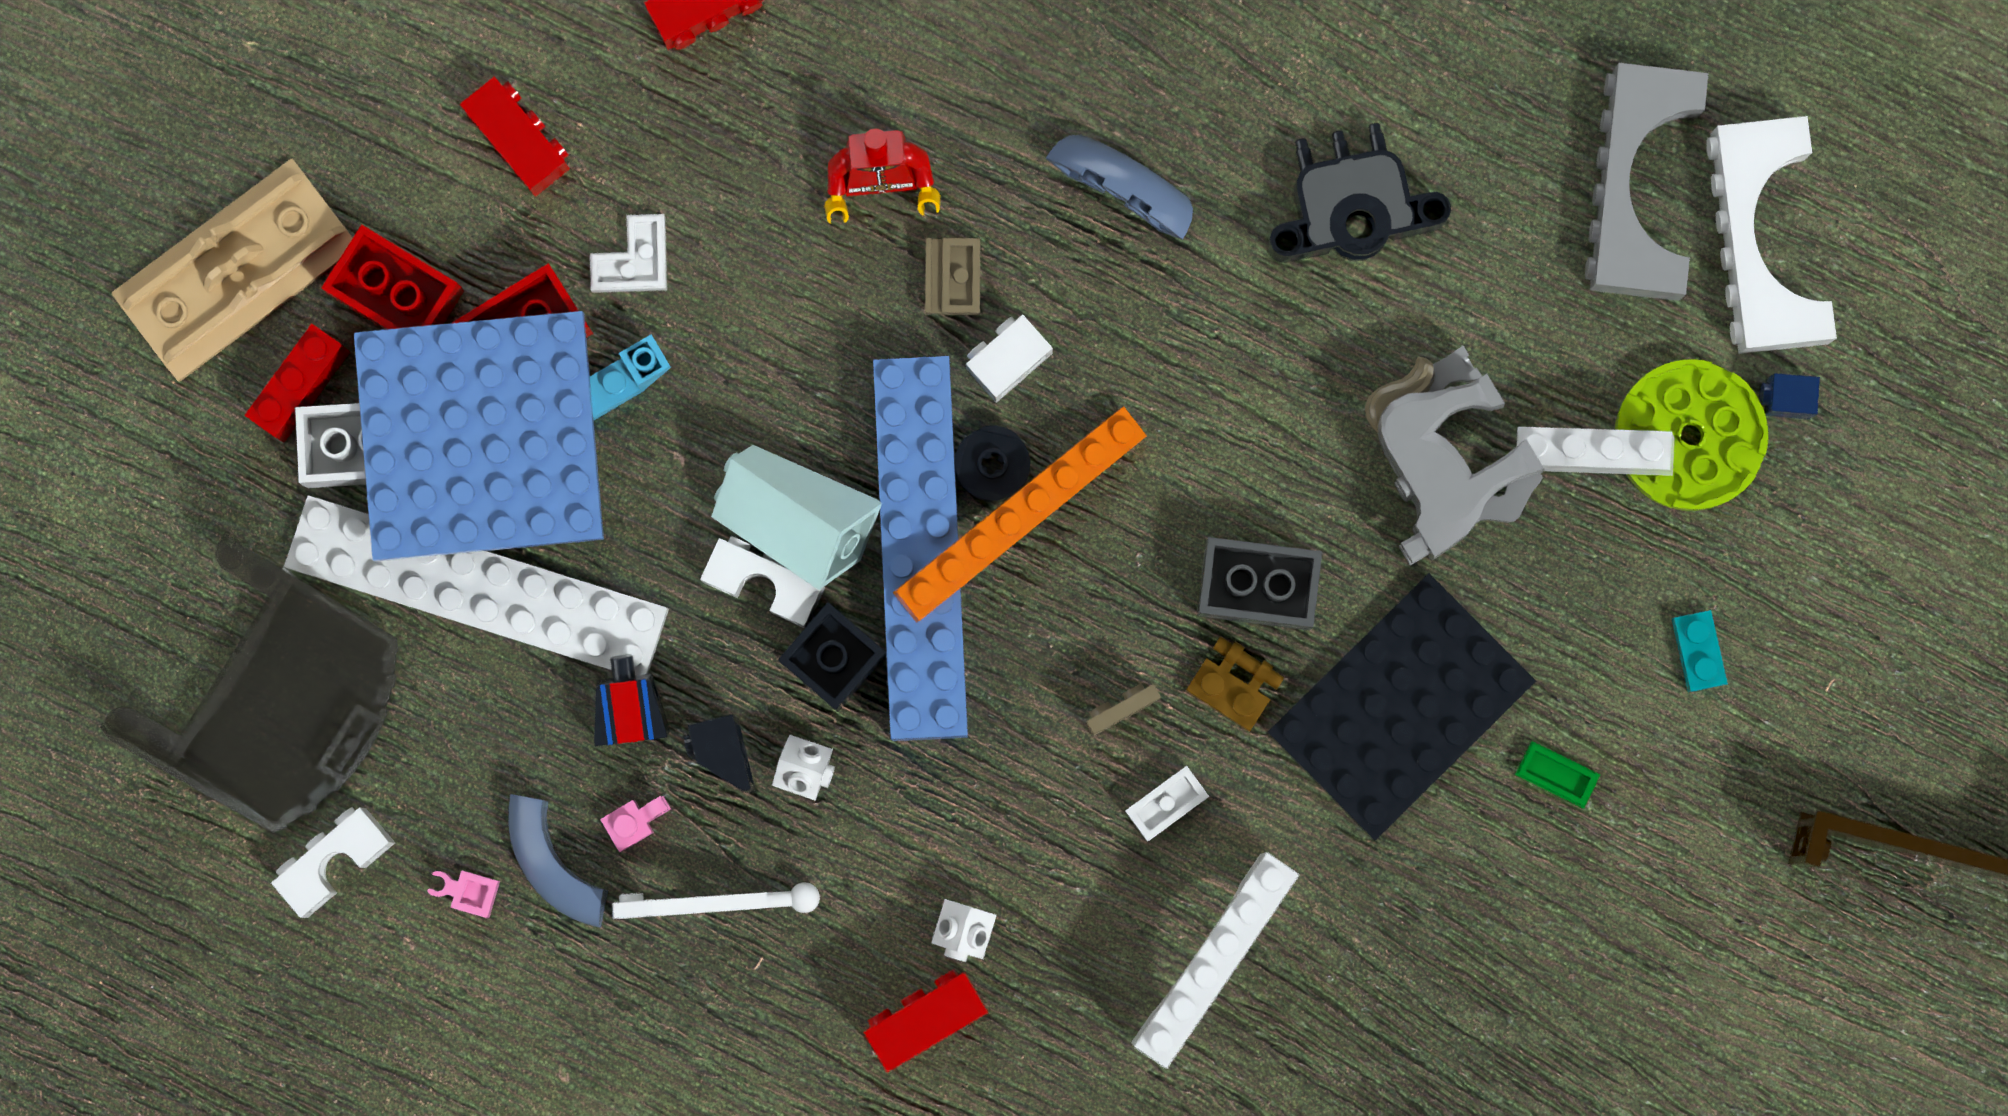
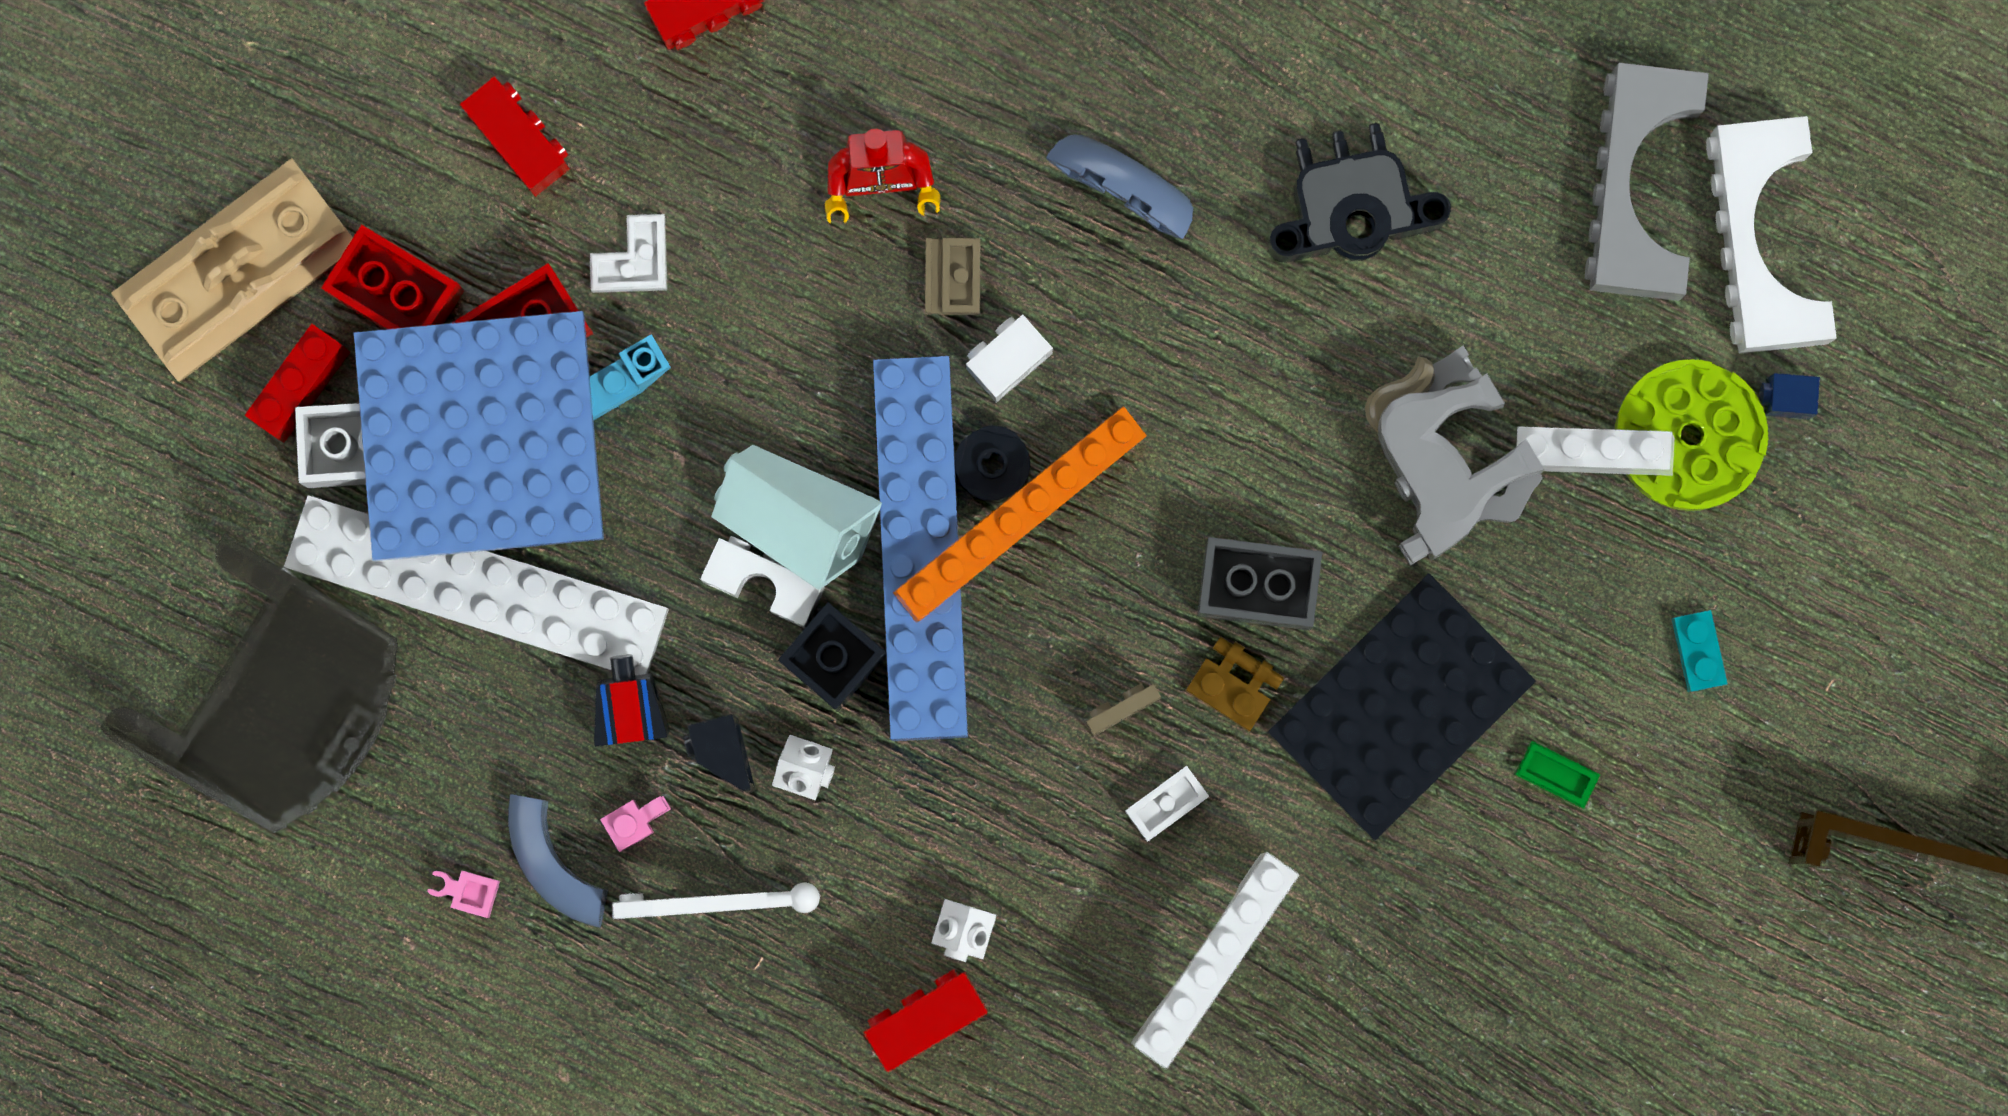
white arch [271,807,395,918] -> none

